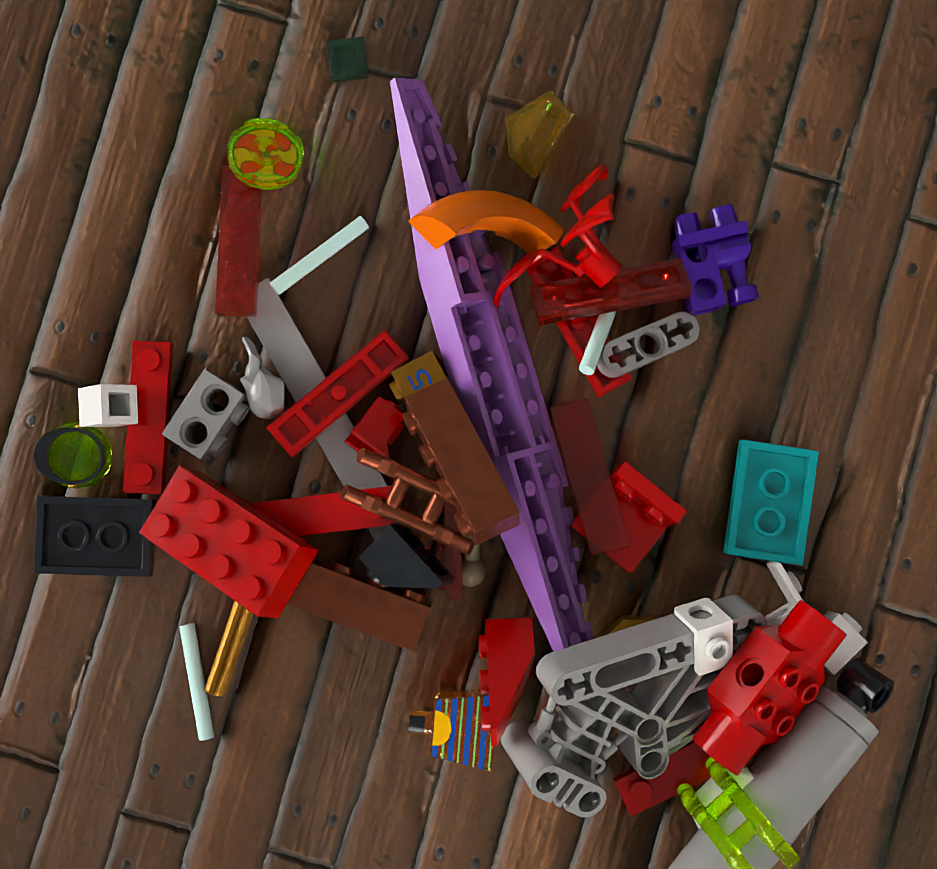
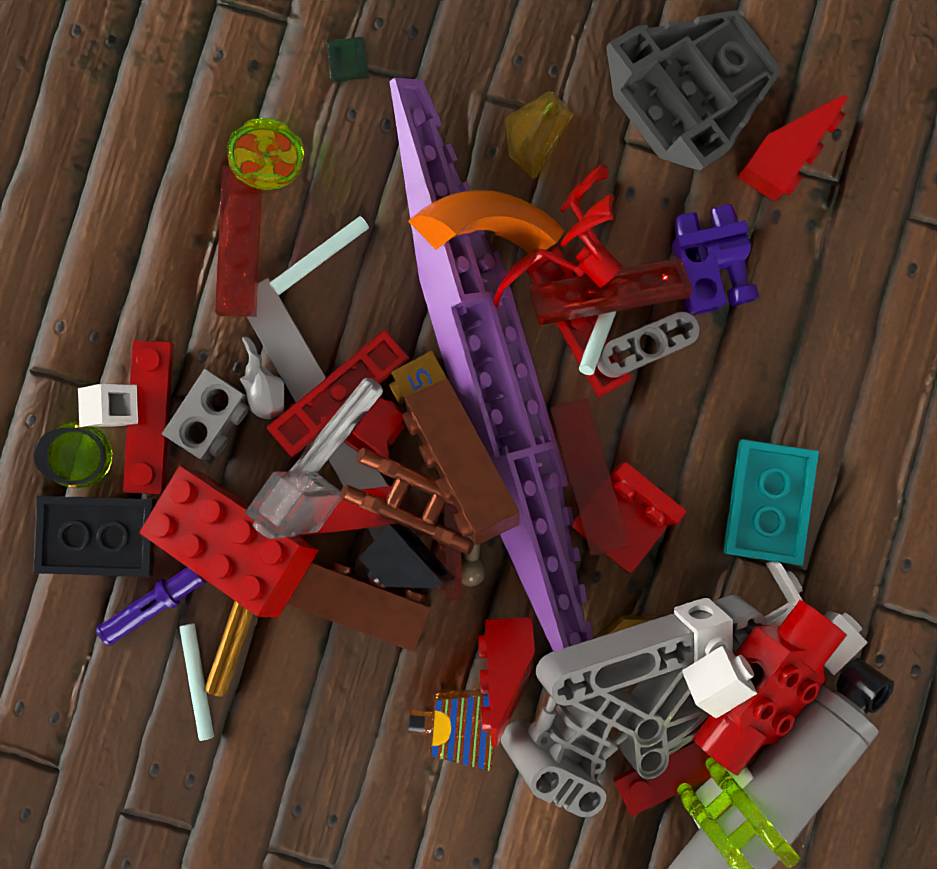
none -> dark purple pin [96,567,207,646]
none -> clear brick [245,471,342,539]
none -> light grey axle [277,378,383,499]
none -> dark grey wedge [606,10,782,171]
none -> white brick [682,646,757,719]
none -> red slope [737,95,848,202]

